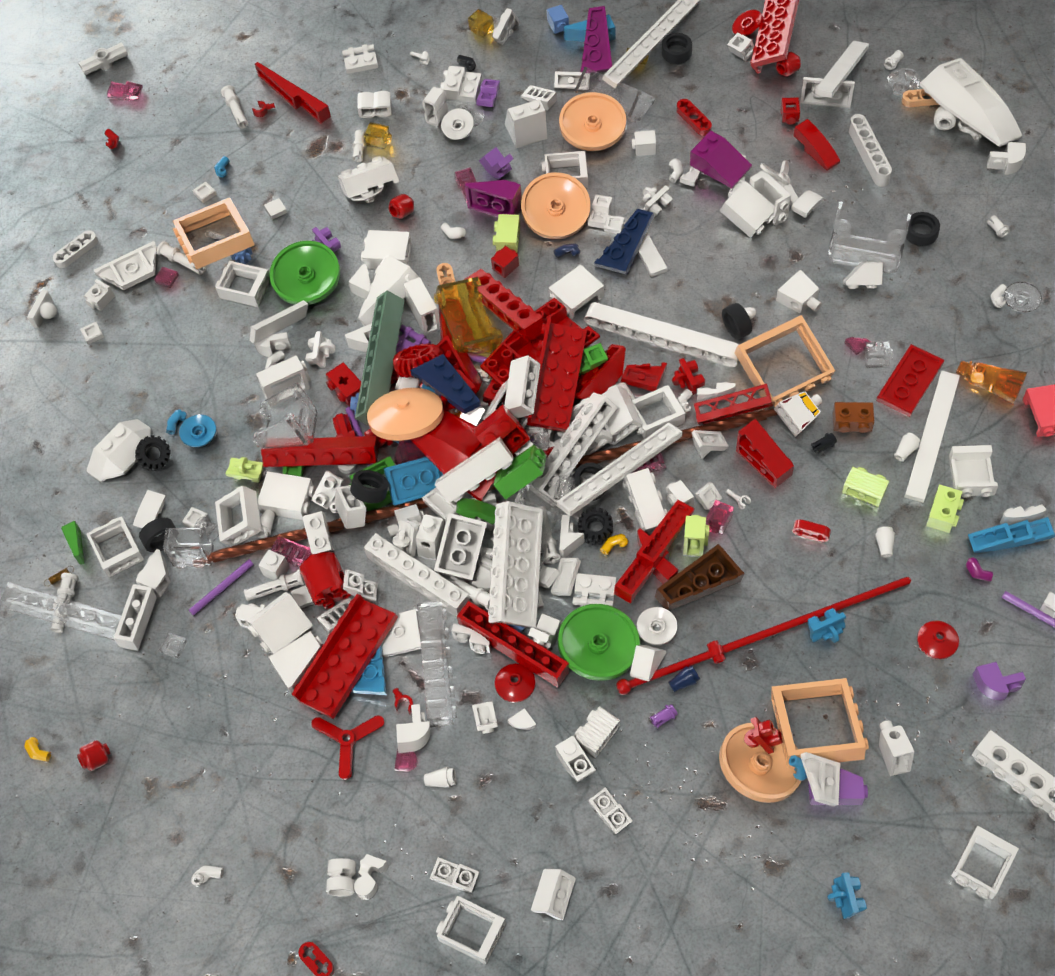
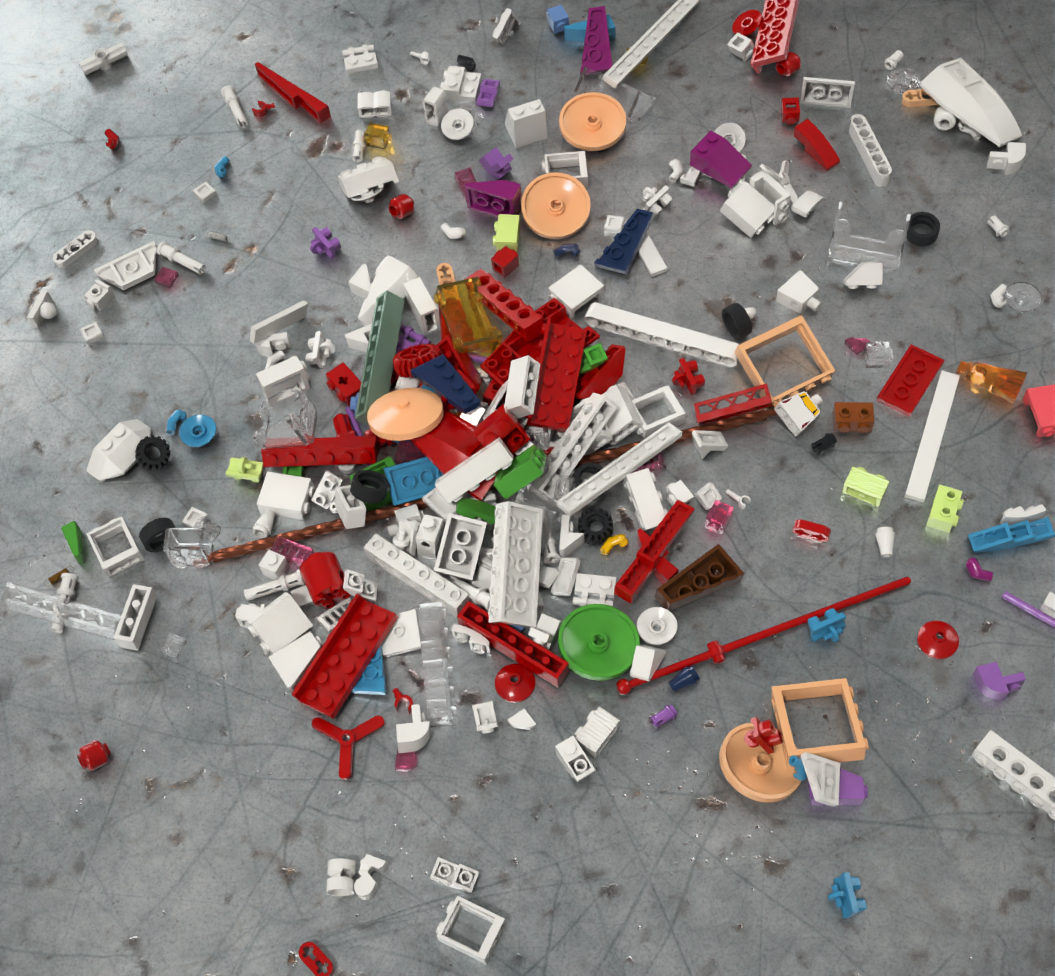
yellow arm [24,737,51,762] -> none
clear pink slope [107,81,143,100] -> none
white slope [133,490,166,528] -> none
white slope [136,549,171,598] -> none
light nougat window [172,198,254,270] -> none
medium lavender bar [189,559,254,616] -> none
white arm [191,865,224,886] -> none
white window [215,486,261,546] -> none
white window [216,261,270,307] -> none
medium blue gear [230,248,253,264] -> none
white tile [264,198,287,220] -> none
bright green dish [270,241,340,305] -> none
white panel [303,511,334,554] -> none
white brick [361,230,411,269] -> none
white cone [424,766,456,788] -> none
clear yellow brick [468,9,494,38] -> none
white slope [521,85,557,111] -> none
white panel [531,869,576,920] -> none
white slope [554,71,588,90] -> none
white slope [588,195,612,229] -> none
white slope [588,787,632,834] -> none
red wing [621,362,667,391] -> none
white brick [631,130,656,156] -> none
black tyre [661,33,692,64] -> none
red beam [677,99,712,136] -> none
white arm [677,389,693,414] -> none
yellowish green brick [683,515,709,556] -> none
white slope [697,382,735,404] -> none
red wedge [736,418,794,488] -> none
white tile [815,41,869,98] -> none
white torso [879,720,915,776] -> none
white cone [894,433,920,462] -> none
white panel [949,445,998,498] -> none
white window [951,826,1019,900] -> none
none -> white dish [714,123,746,153]

